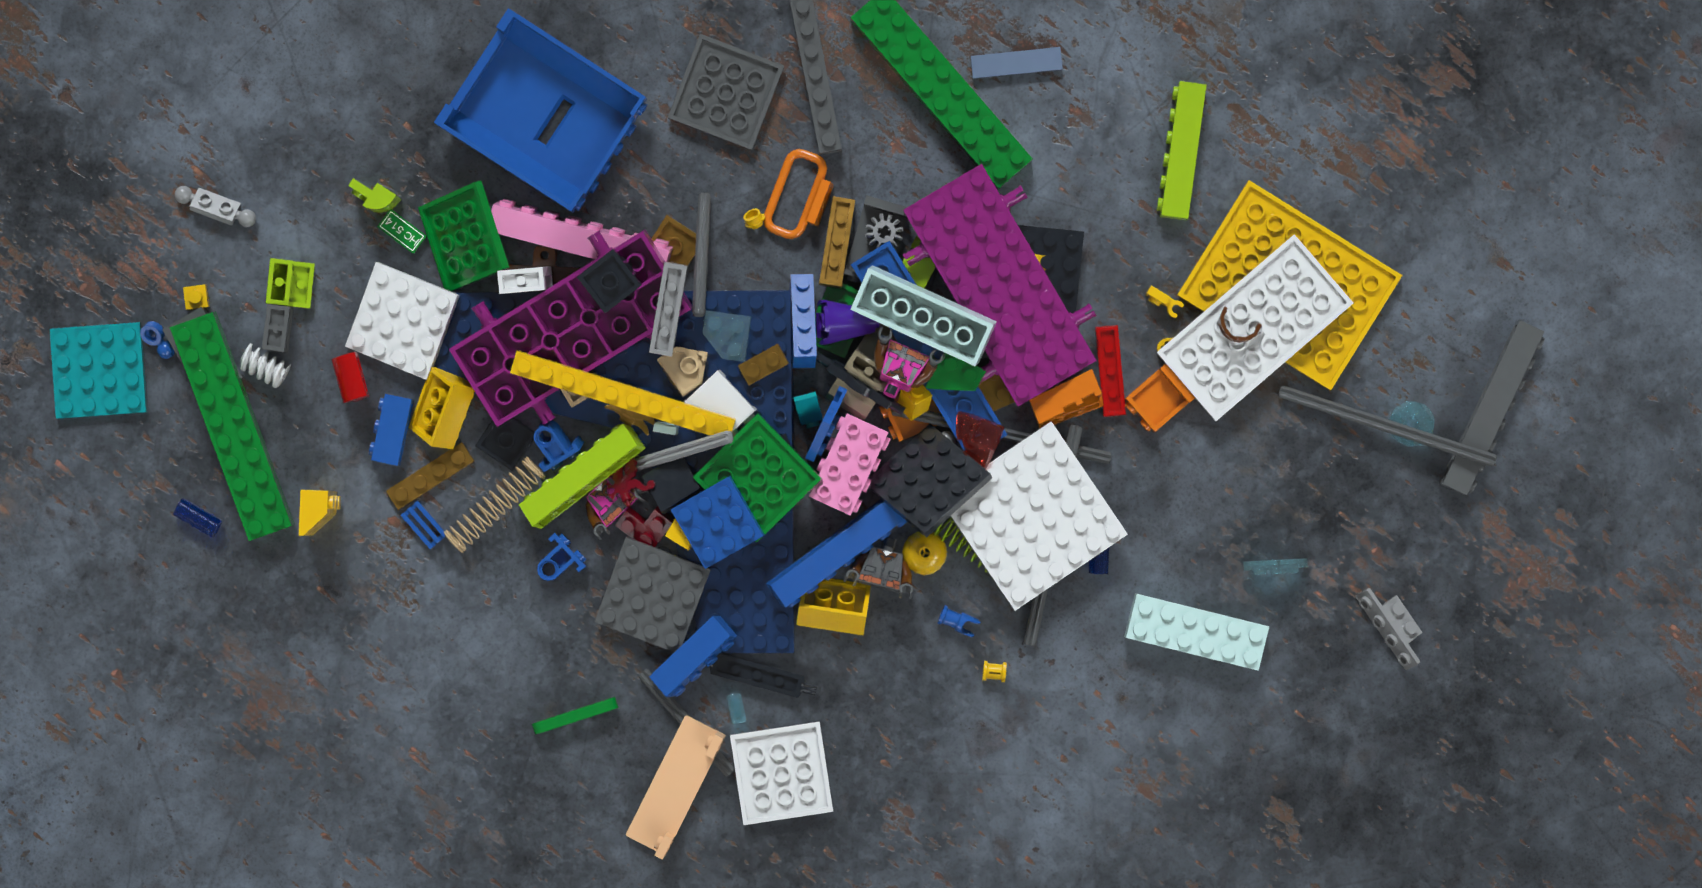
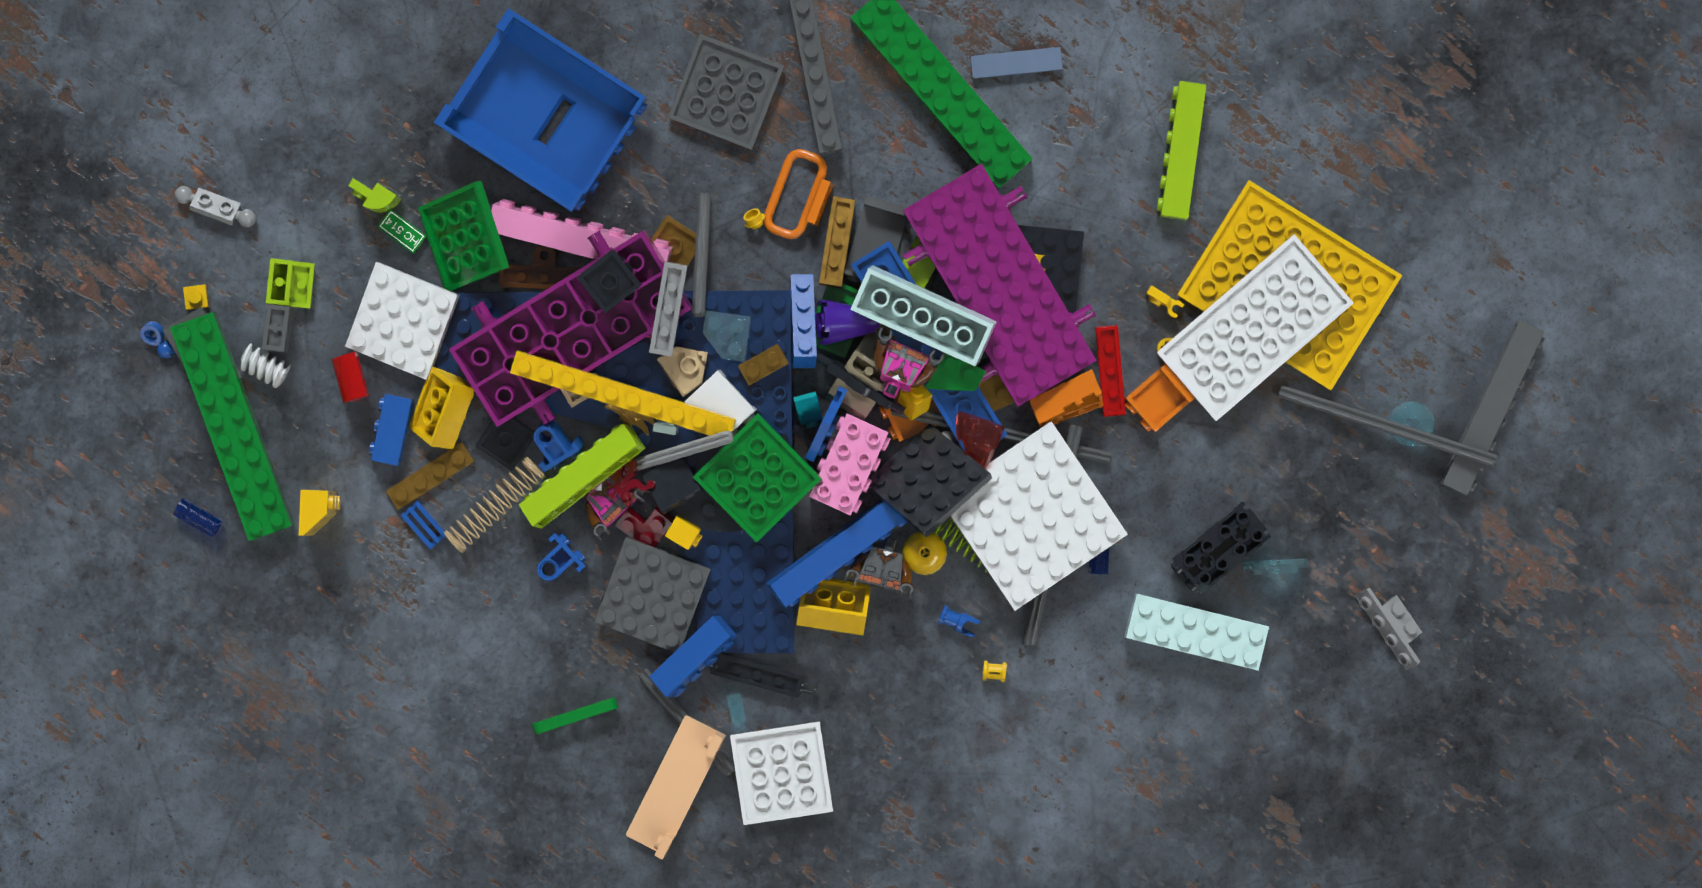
teal plate [50,322,148,419] -> none
white panel [497,266,553,294] -> none
blue plate [671,476,765,569] -> none
light grey gear [865,214,903,249] -> none
reddish brown helmet [1218,306,1262,343] -> none
none -> black brick [1170,501,1271,594]

